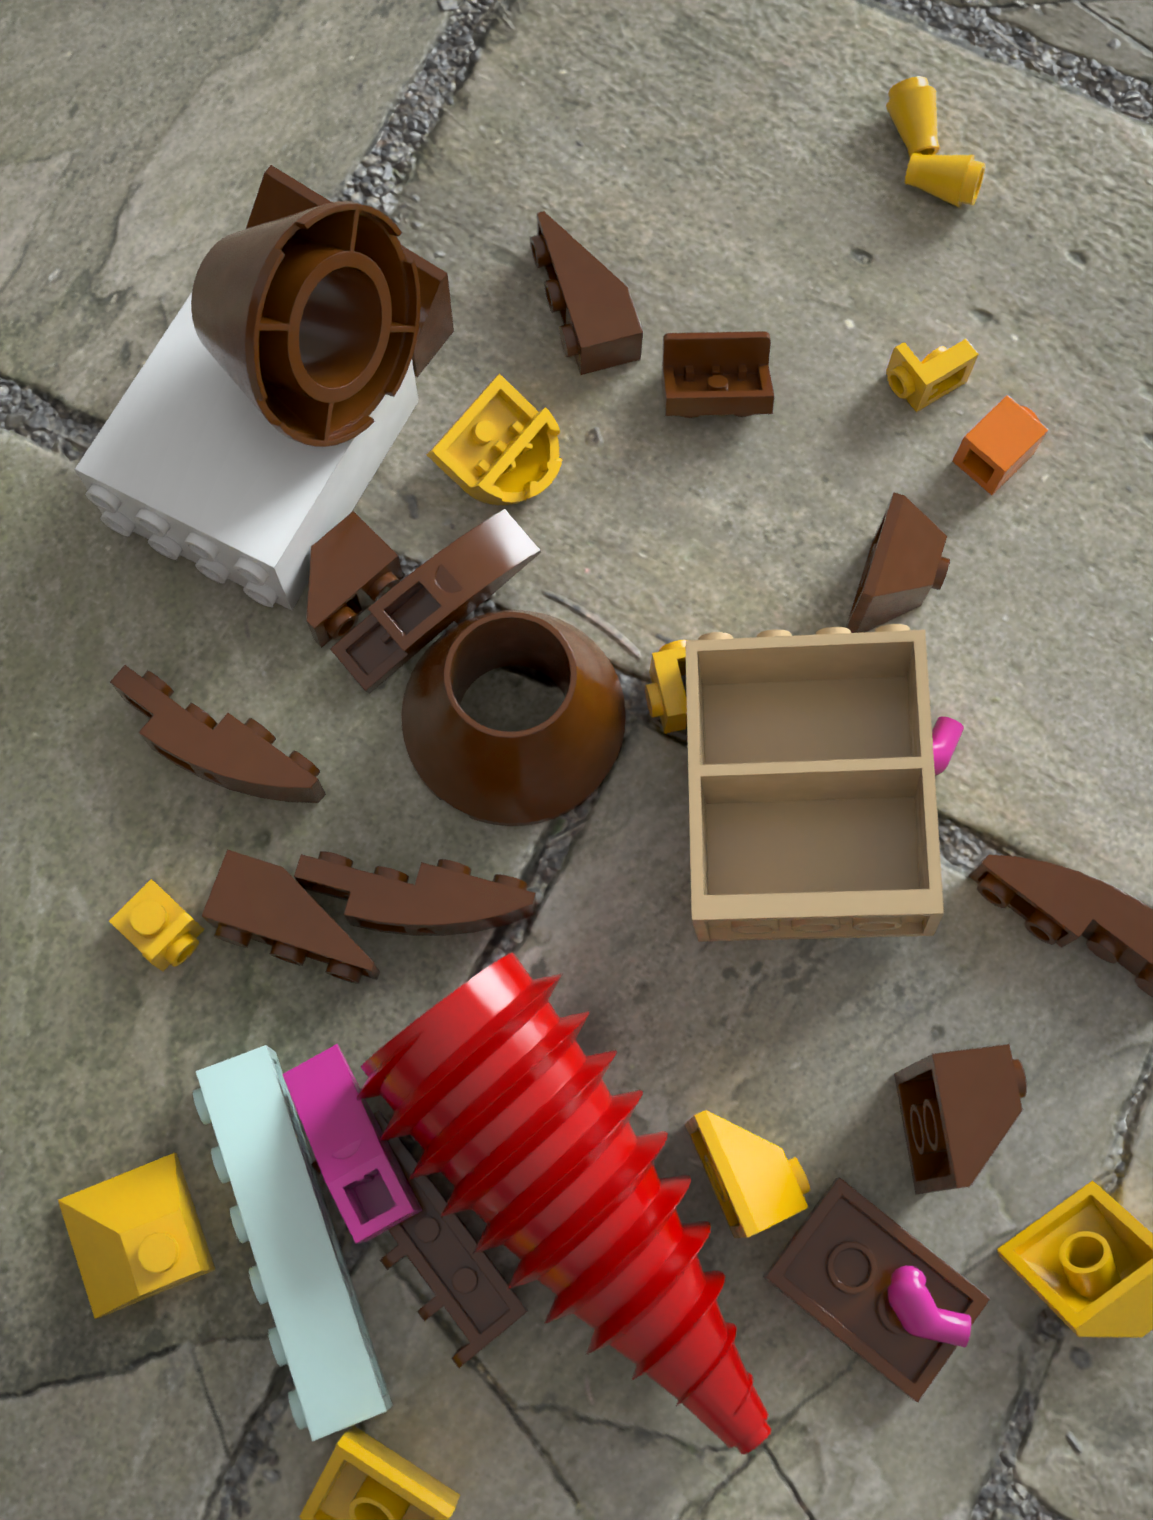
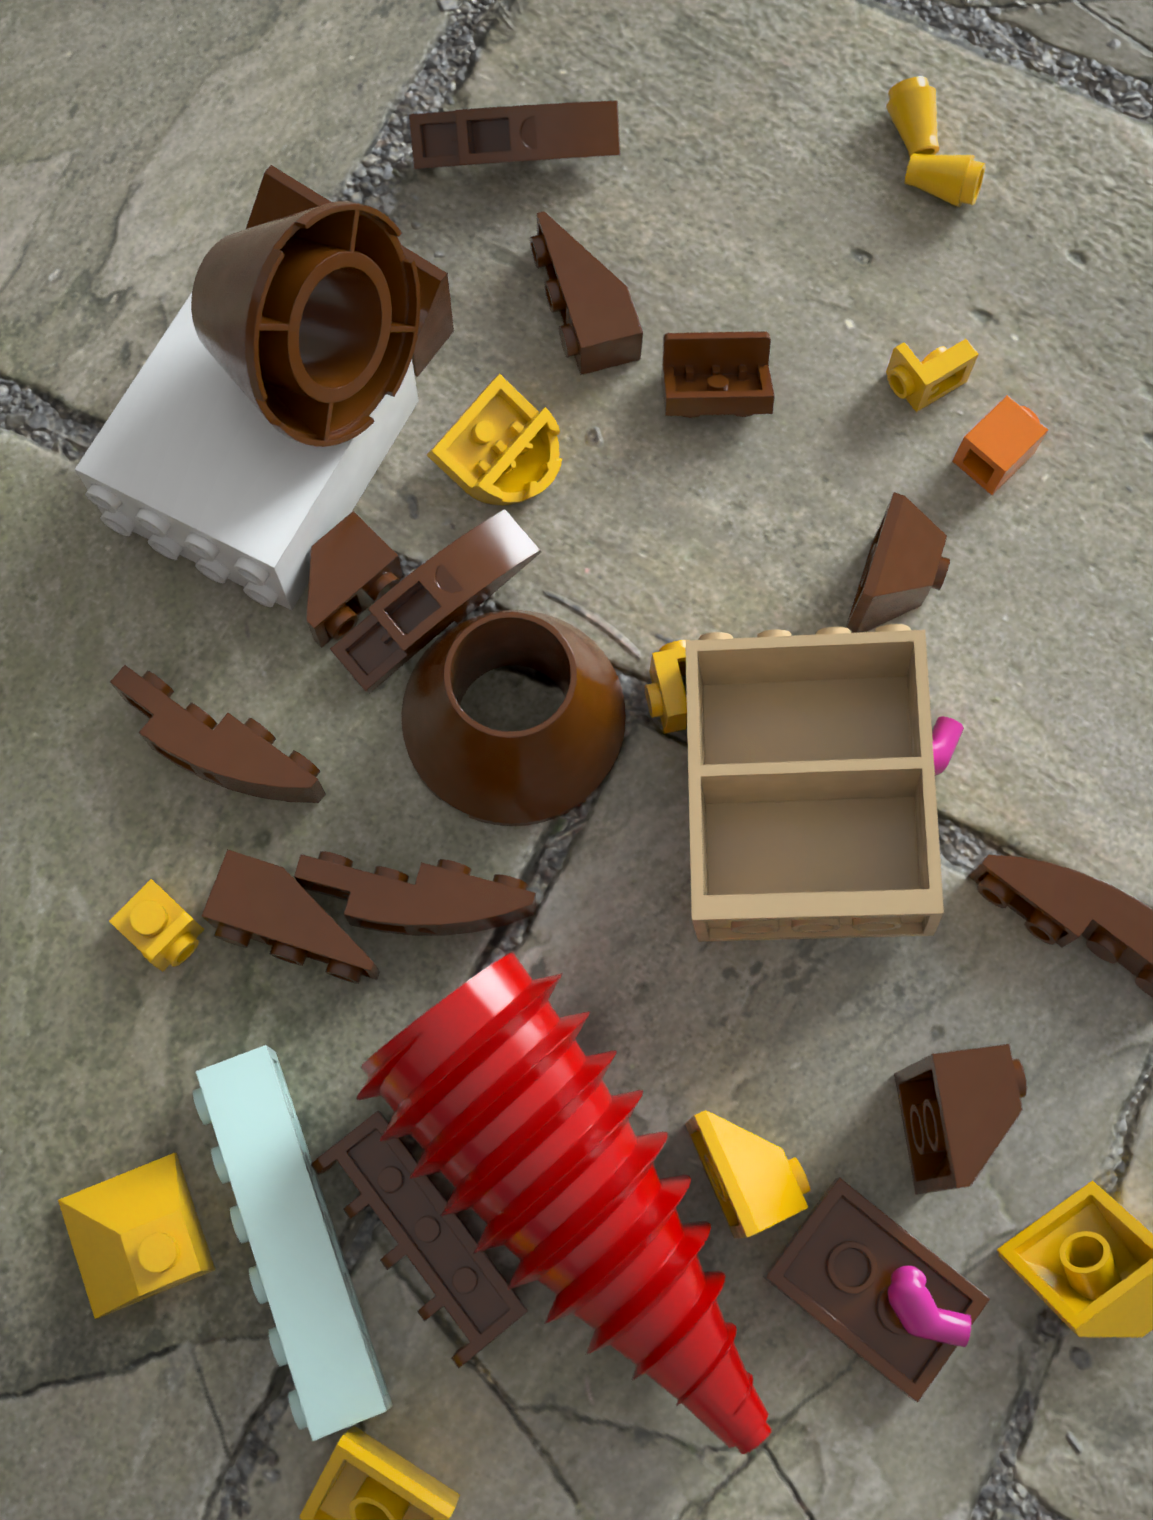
dark pink slope [282,1044,422,1243] -> none
none -> reddish brown slope [409,100,621,169]

